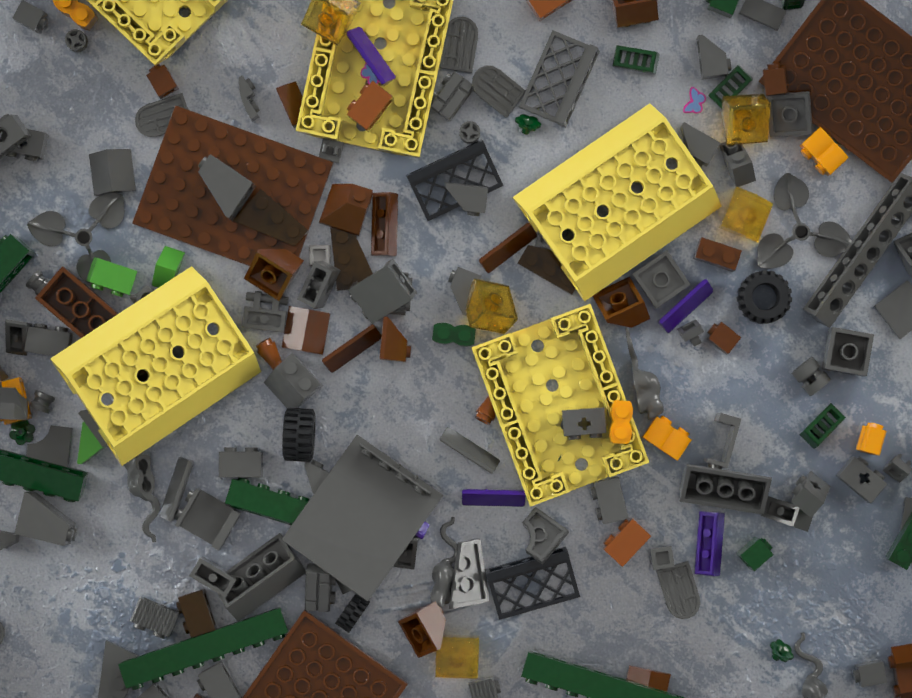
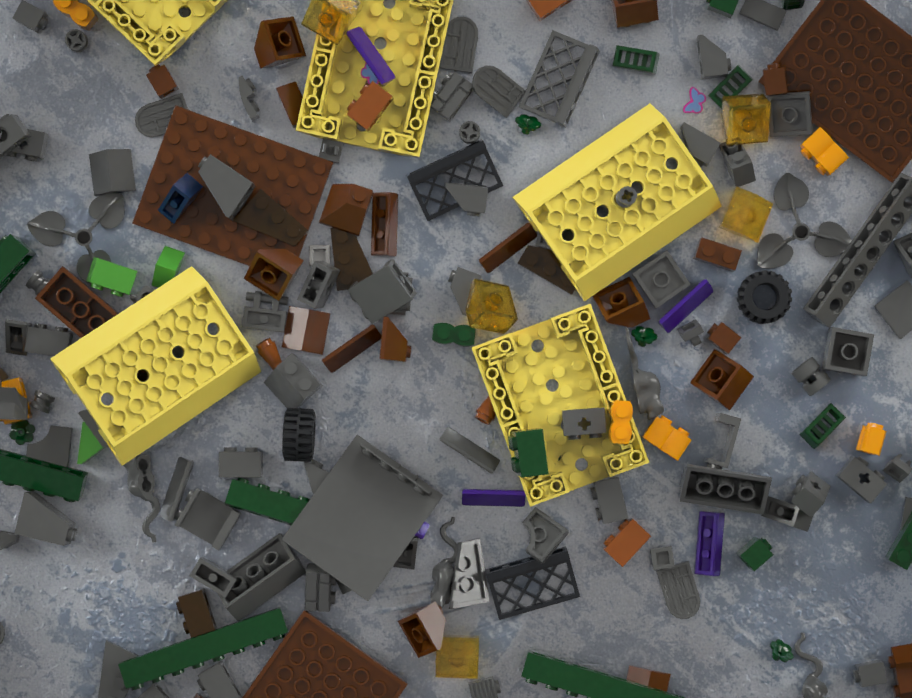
dark grey brick [130,596,180,639] -> none
black tyre [335,593,370,633] -> none
none -> dark blue slope [158,173,203,224]
none -> reddish brown slope [254,16,306,69]
none -> dark green brick [508,428,549,478]
none -> dark grey bush [615,186,637,208]
none -> dark green plant [631,326,658,347]
none -> reddish brown slope [690,349,754,411]

